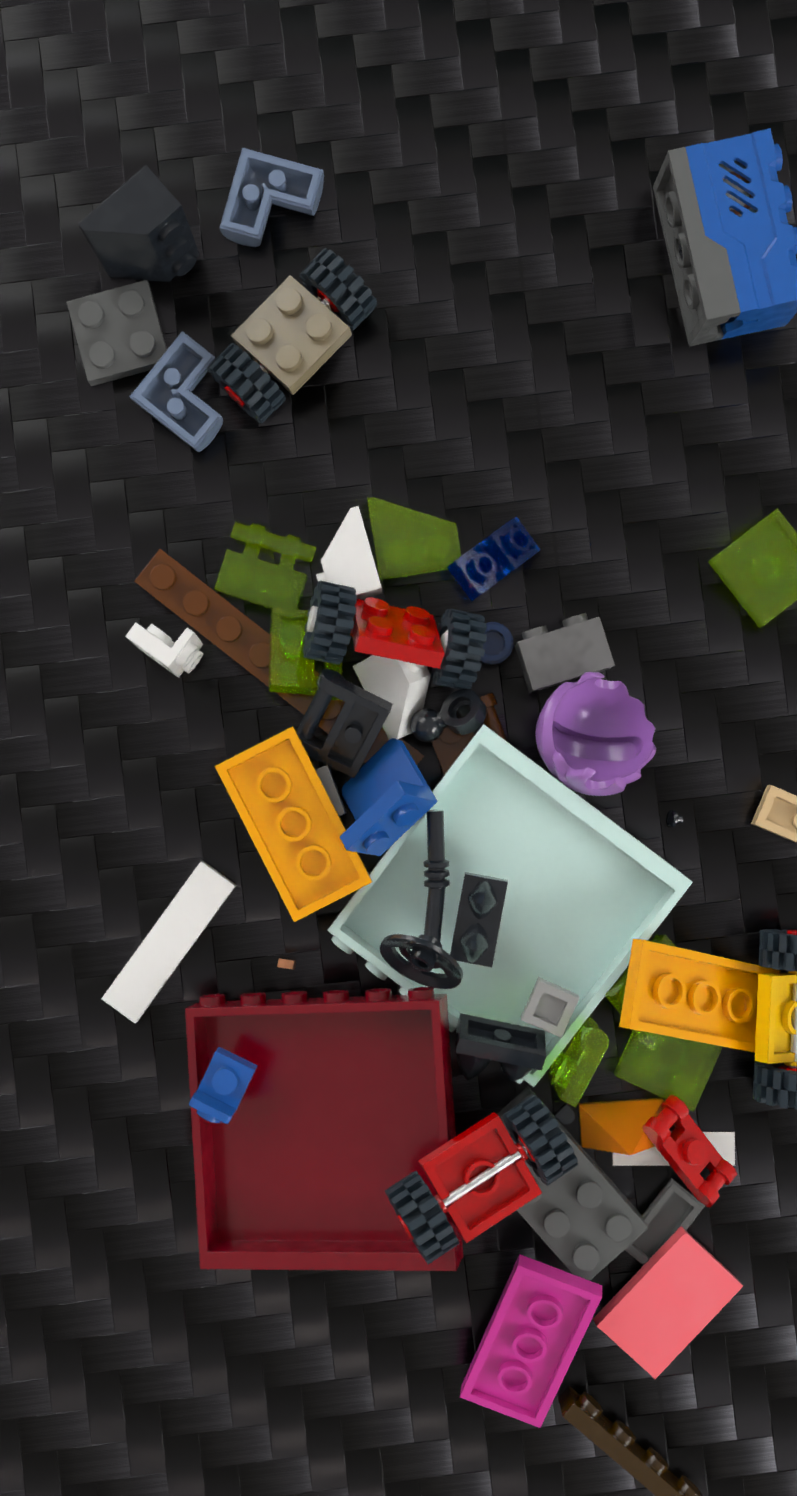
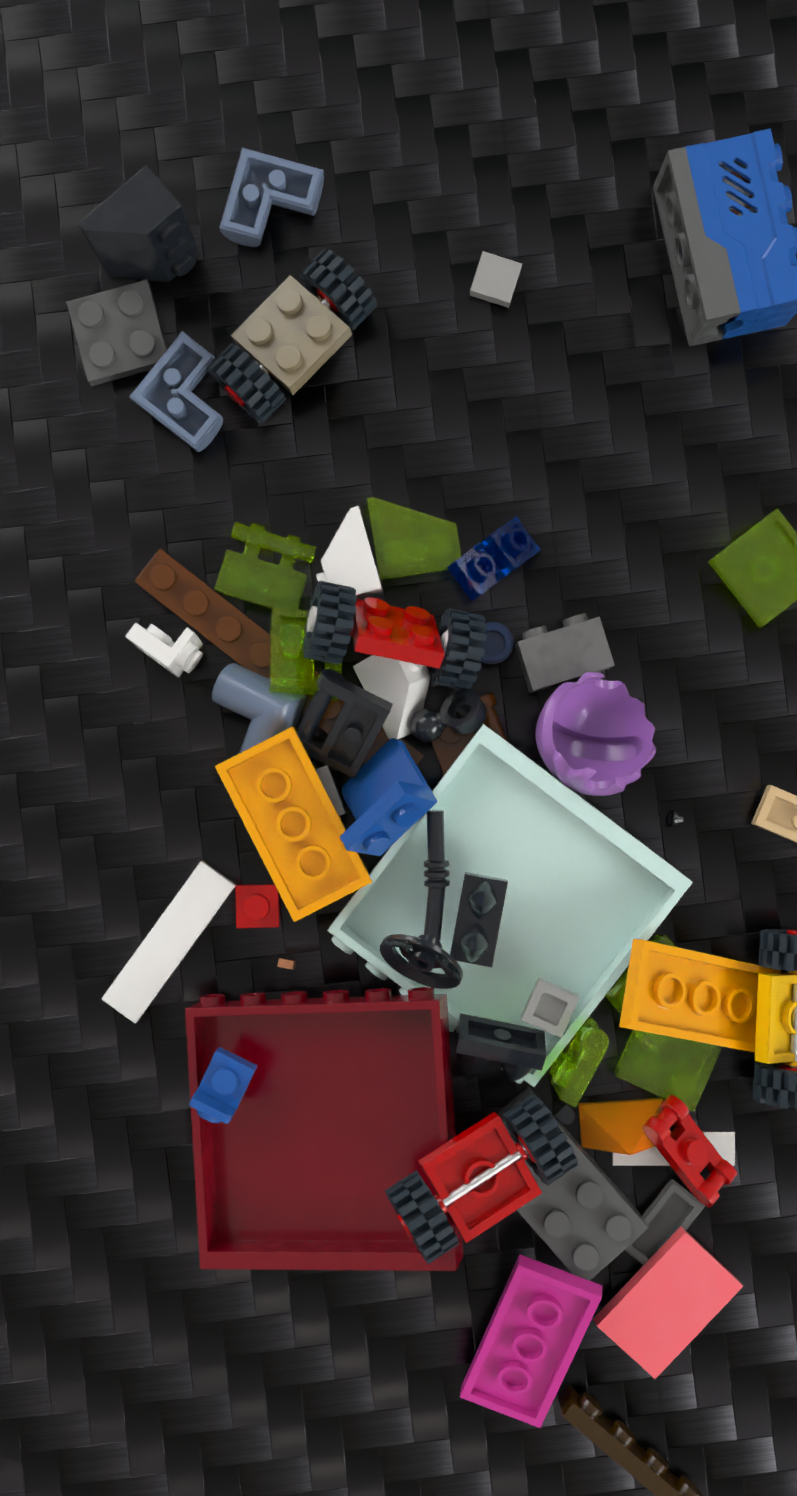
none -> sand blue brick [212,663,307,753]
none -> red plate [235,884,280,929]
none -> light grey tile [470,251,522,308]

